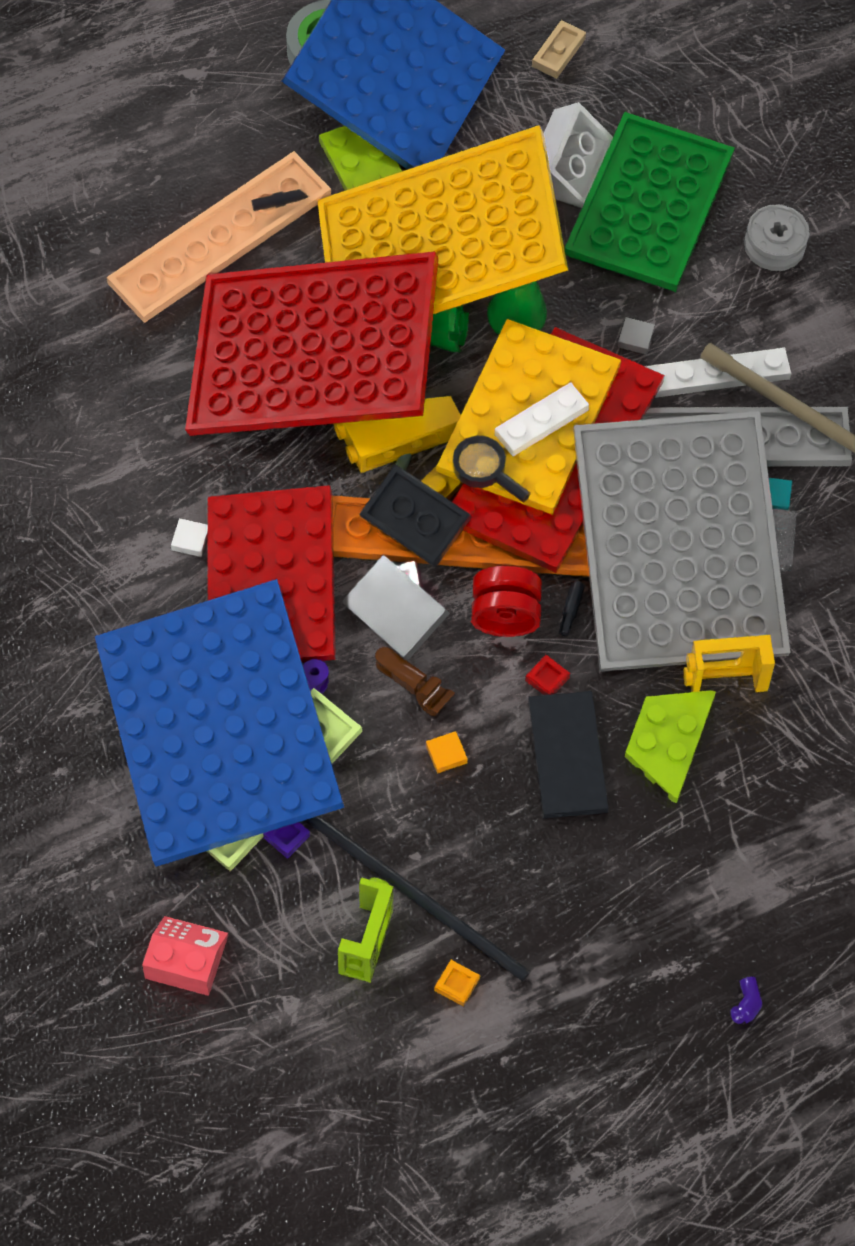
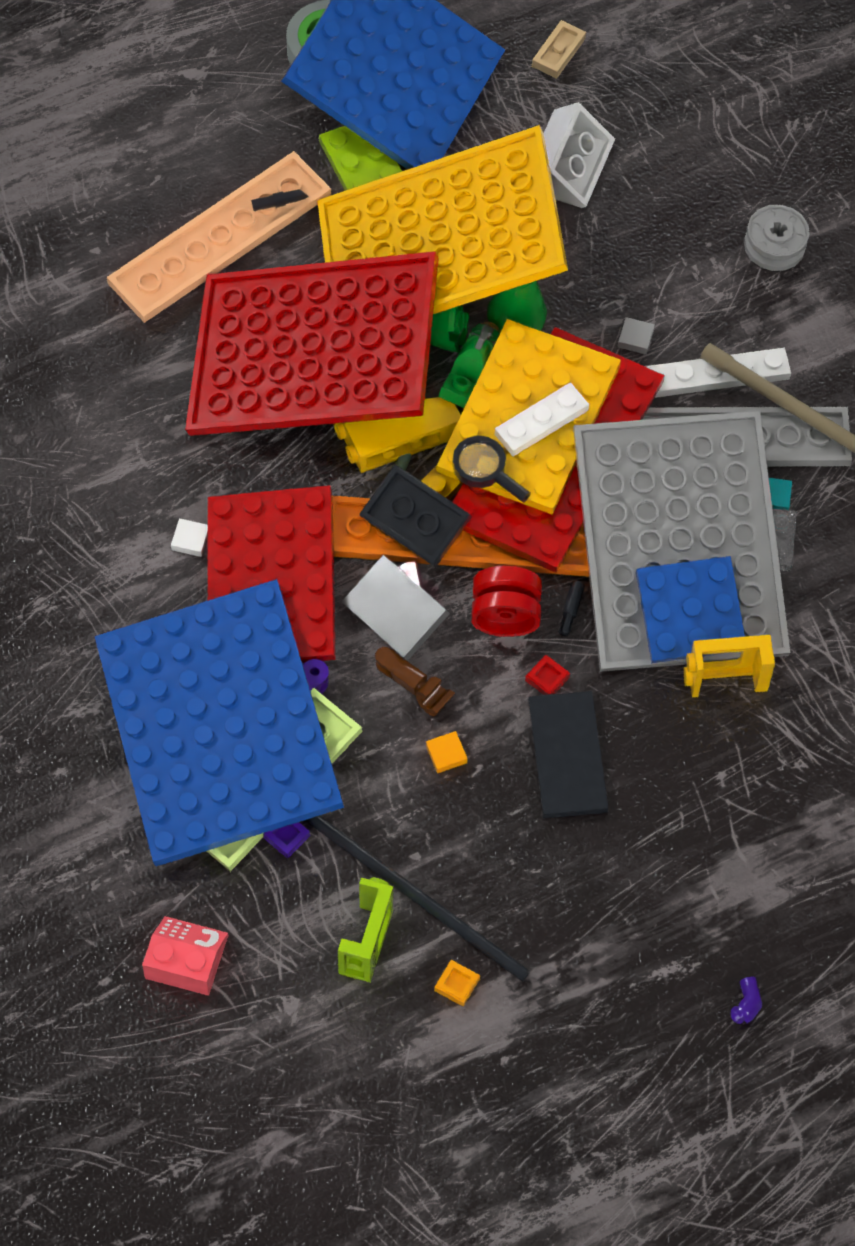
green plate [564,112,735,292] -> none
lime wing [625,690,716,803] -> none
none -> green plate [438,322,500,408]
none -> blue plate [636,556,745,664]

